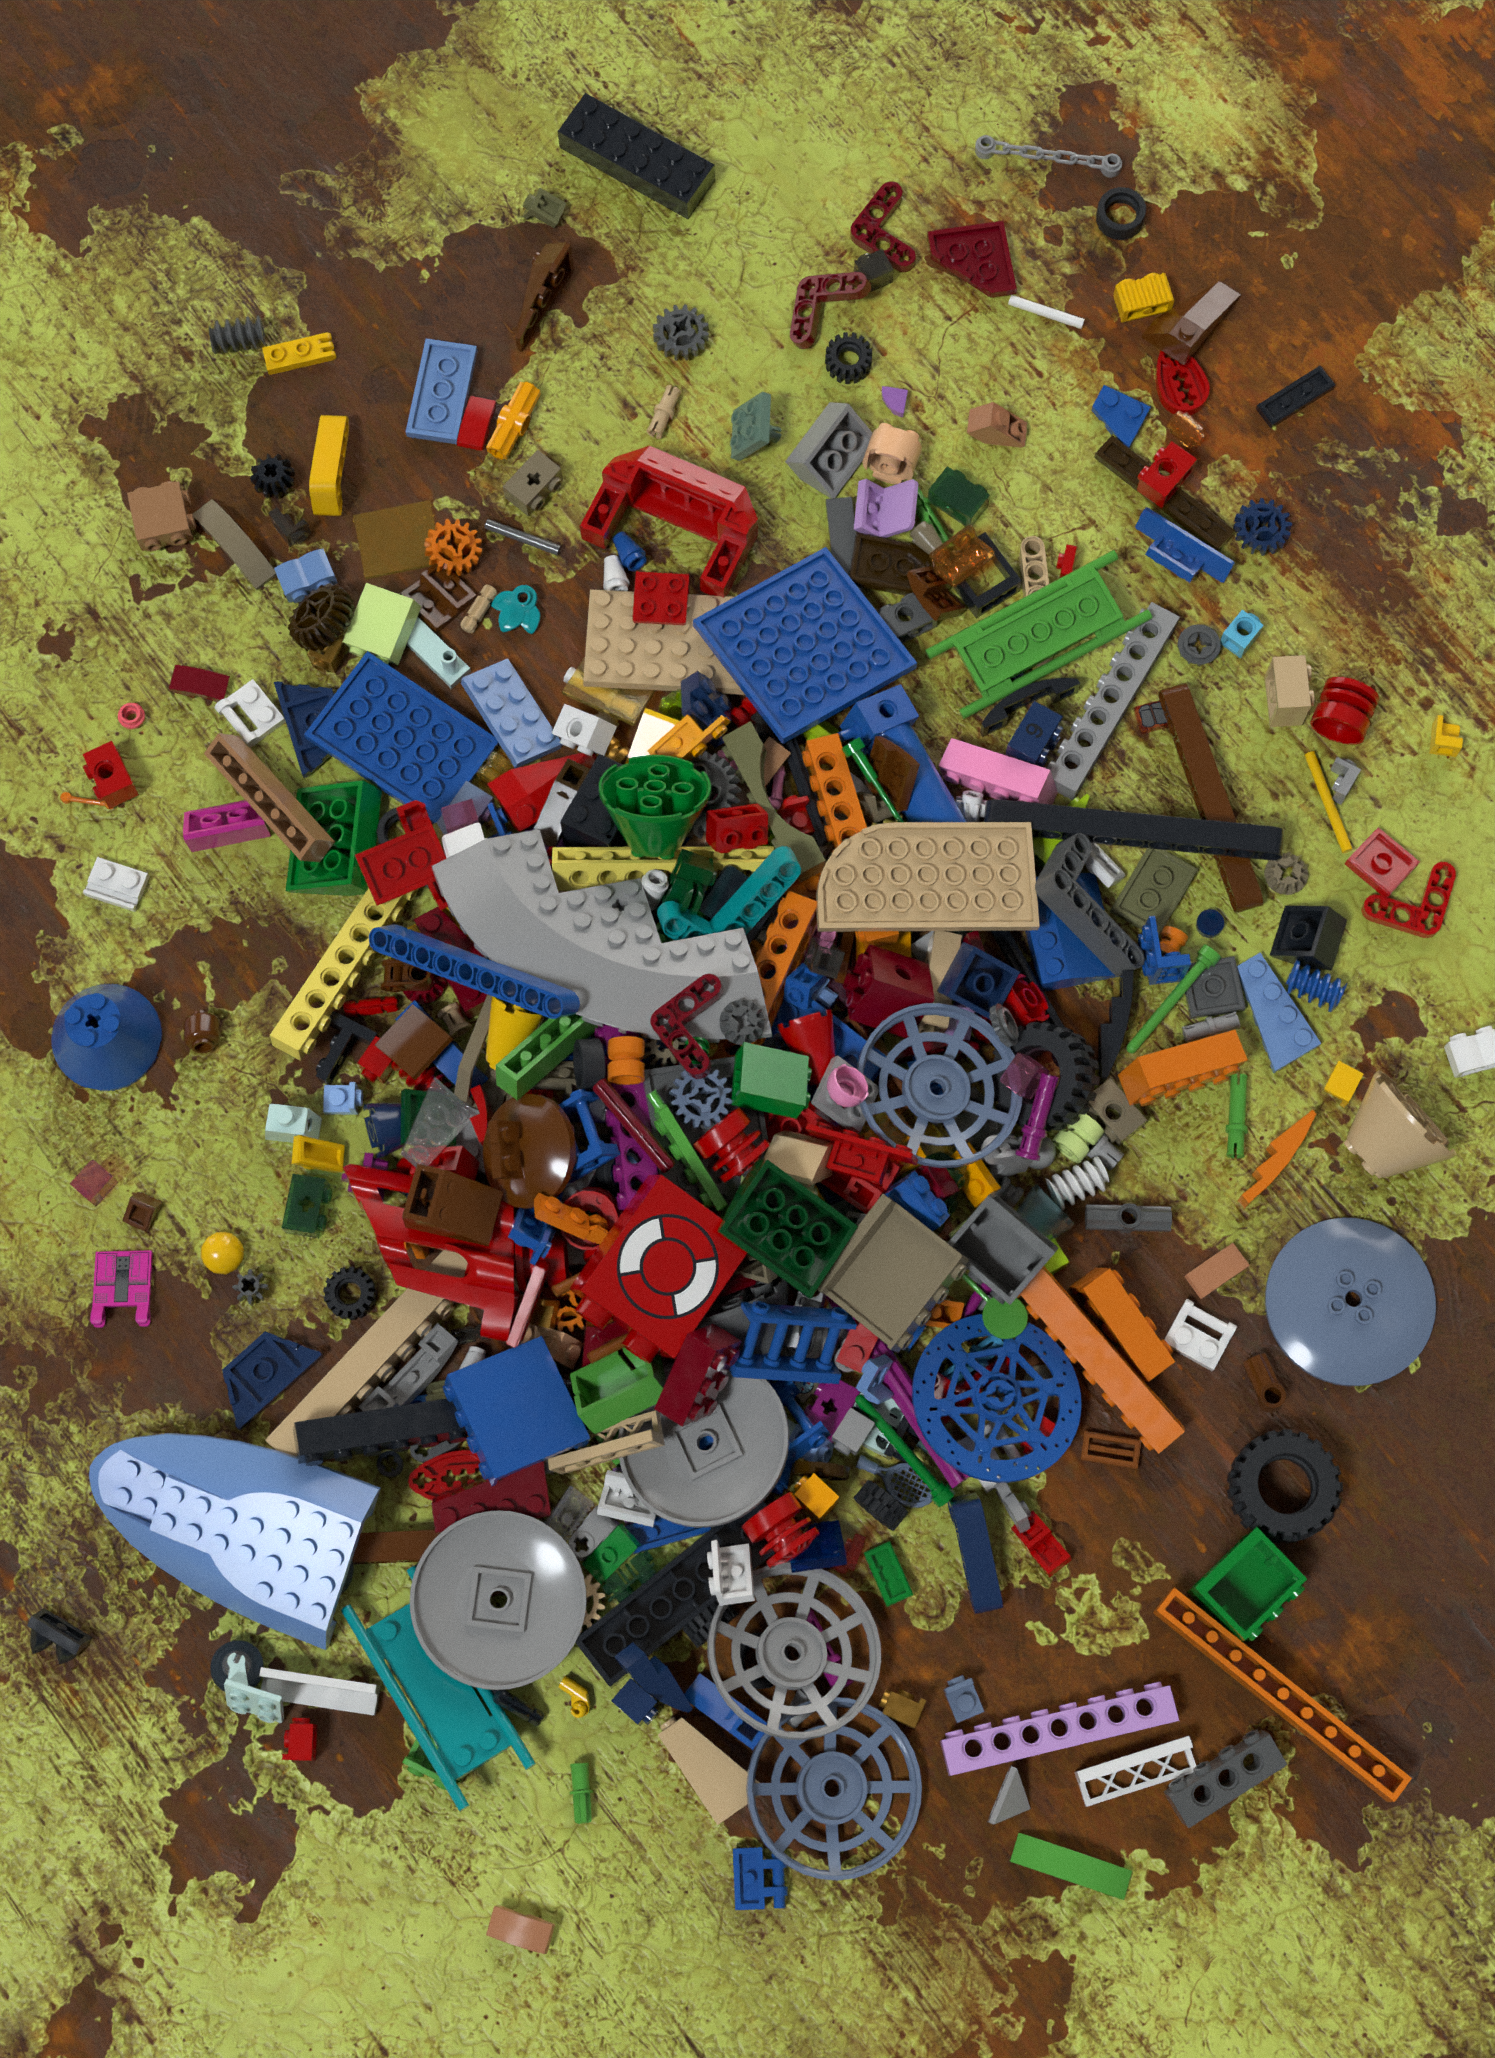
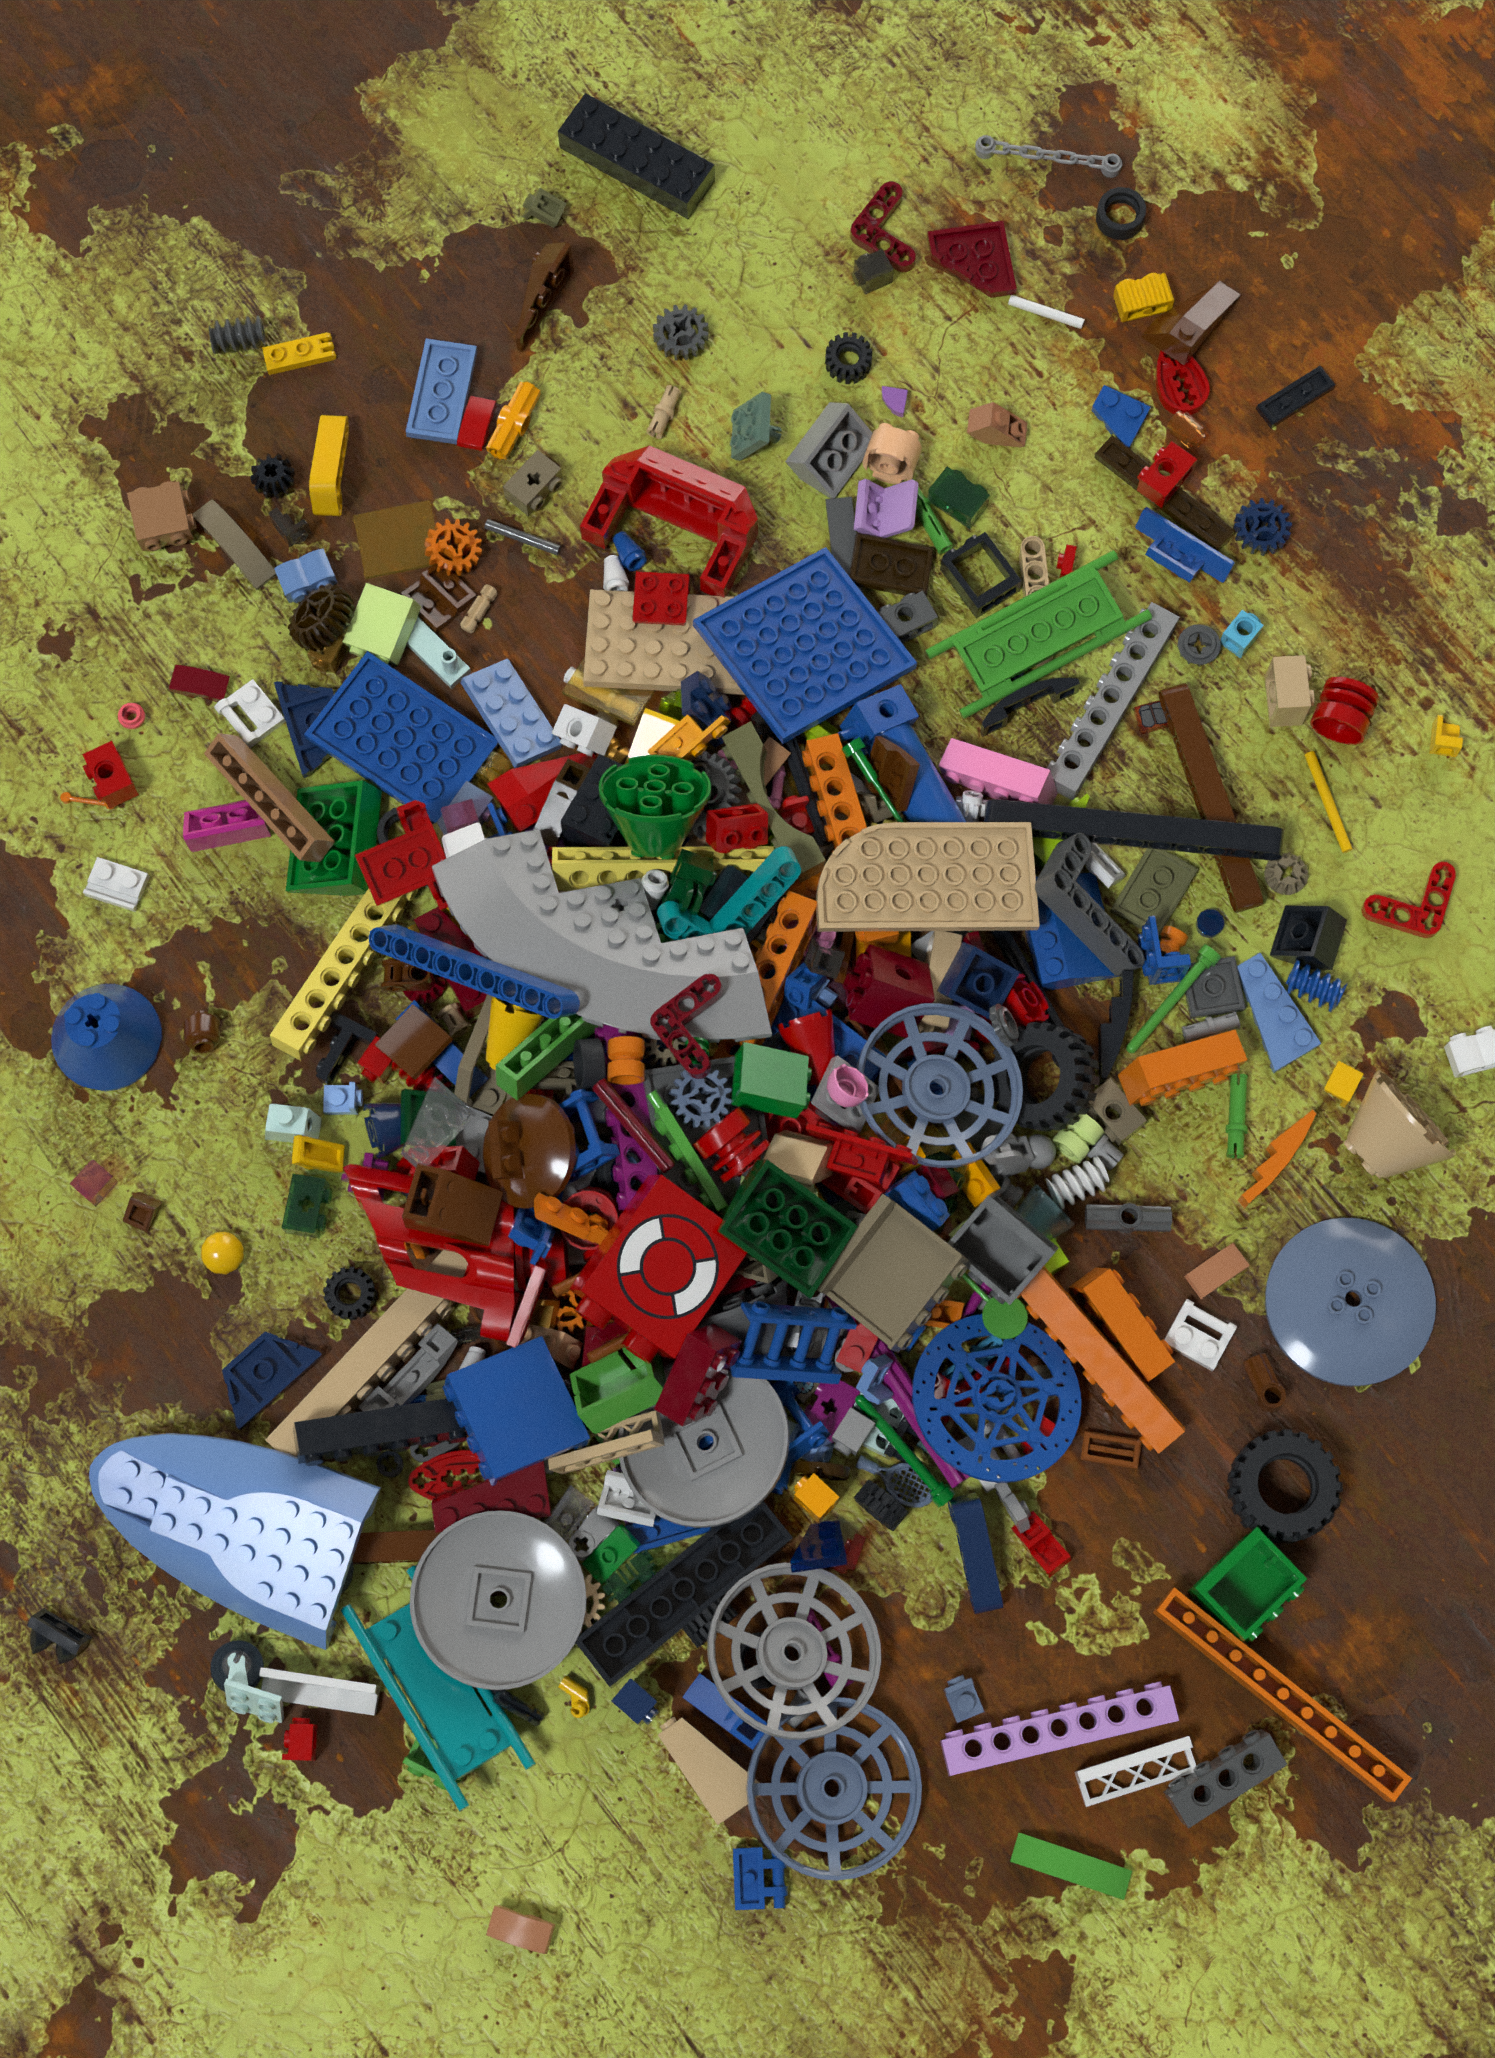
dark pink flag [90,1251,153,1328] -> none
dark grey gear [232,1269,270,1306] -> none
red axle [343,996,398,1018] -> none
red slope [470,1085,493,1146] -> none
teal plate [491,585,541,634] -> none
bright green axle [570,1763,593,1824] -> none
dark blue slope [614,1642,693,1713] -> none
white bracket [707,1540,755,1606] -> none
dark grey gear [719,999,765,1045] -> none
red wheel [742,1492,820,1569] -> none
dark red beam [790,272,871,349] -> none
green plate [863,1541,913,1607] -> none
pearl gold brick [879,1689,926,1729] -> none
reddish brown slope [907,565,966,622] -> none
dark tan cone [910,521,948,561] -> none
clear orange bracket [929,524,995,587] -> none
light grey slope [987,1766,1031,1825] -> none
clear pink panel [1000,1053,1050,1099] -> none
dark blue brick [1005,701,1063,768] -> none
magenta pin [1015,1073,1059,1161] -> none
light grey bracket [1331,757,1361,805] -> none
tile [1344,827,1420,899] -> none

